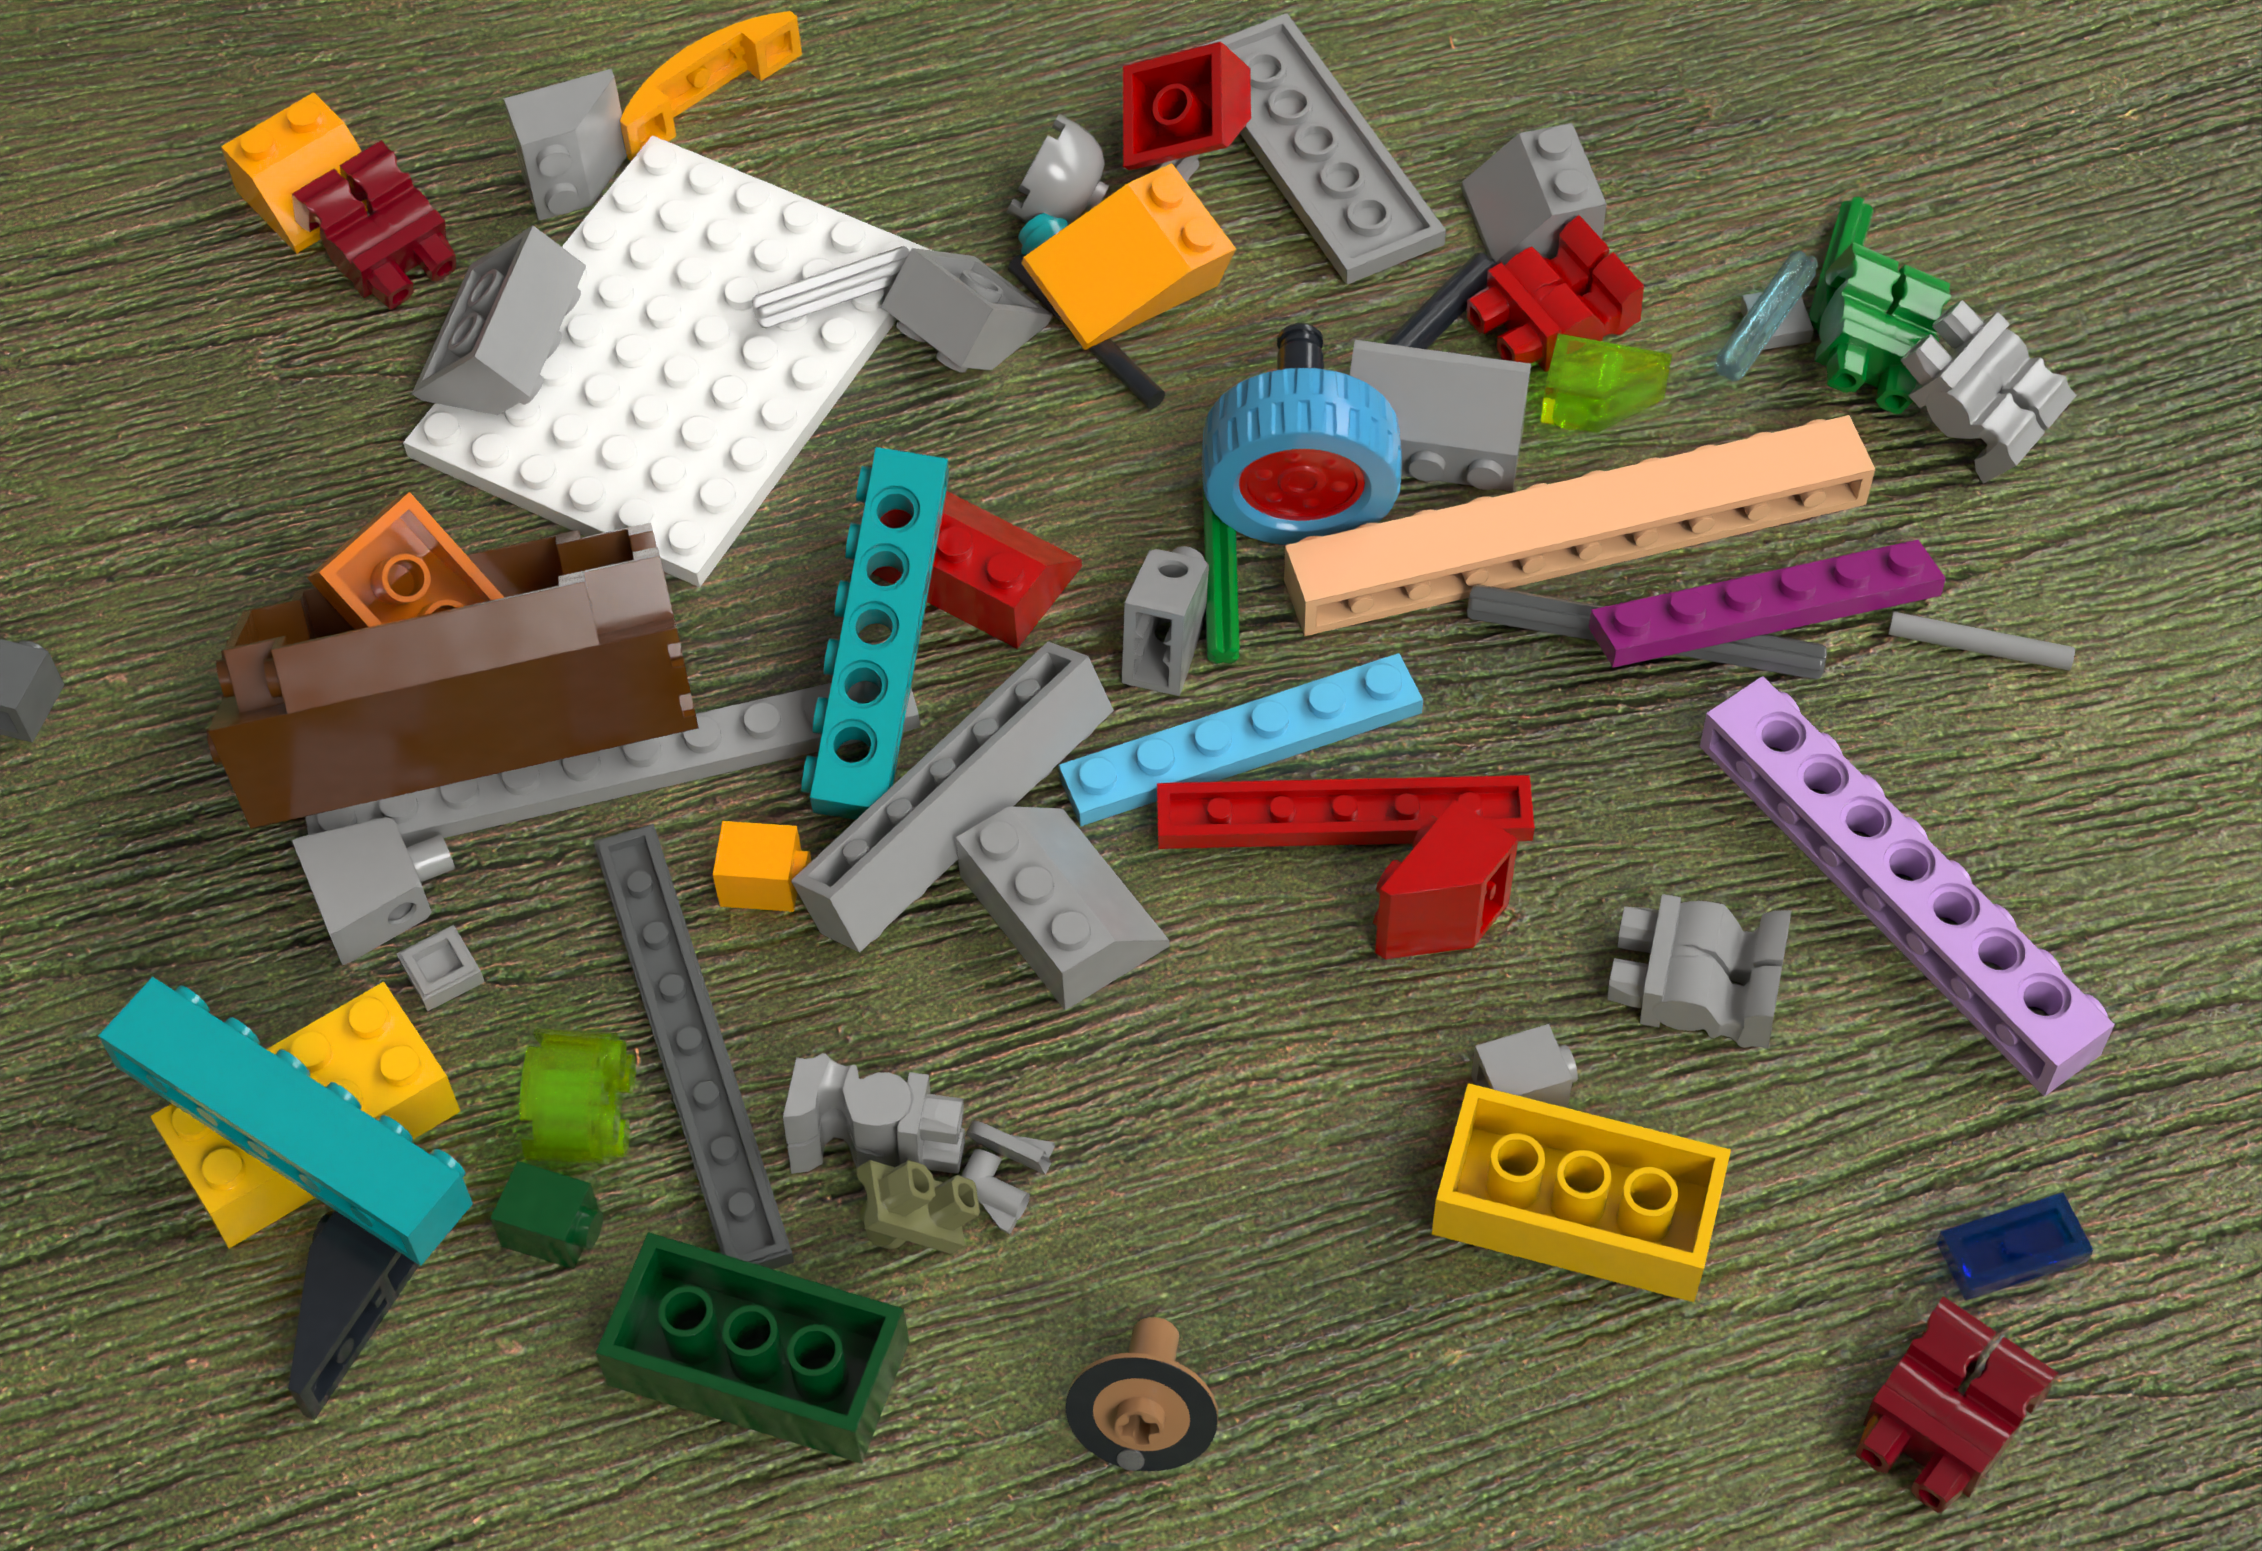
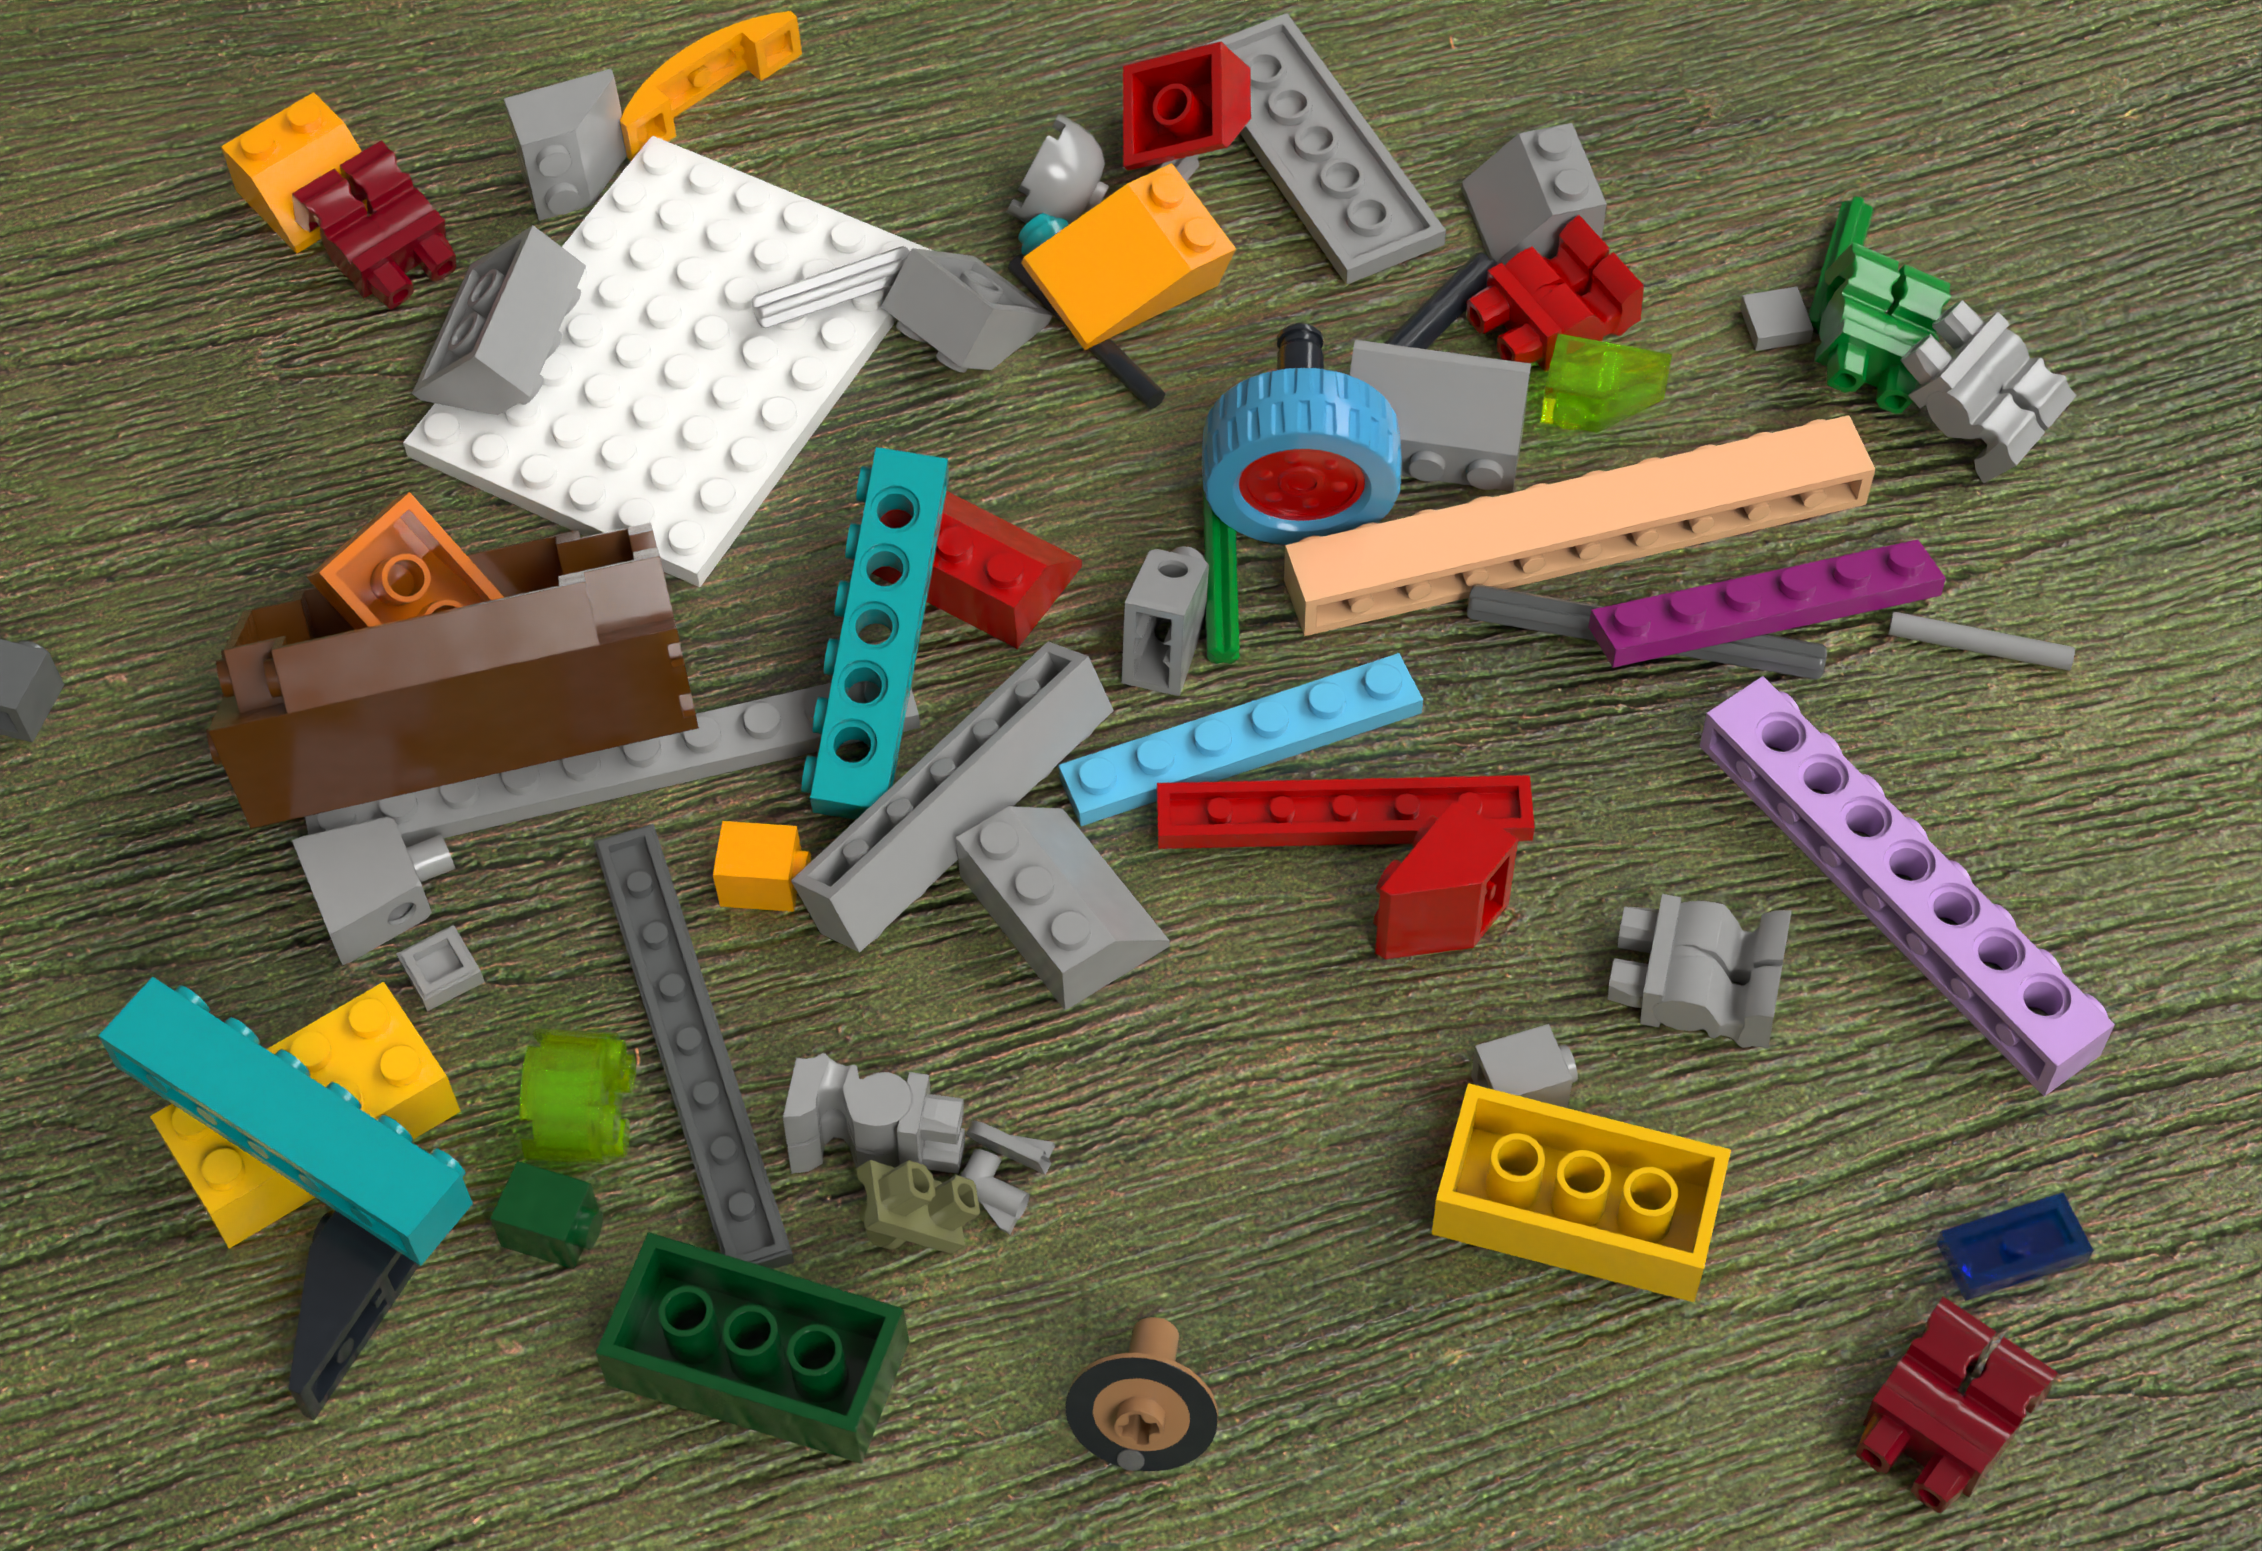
clear light blue axle [1715,250,1818,381] -> none

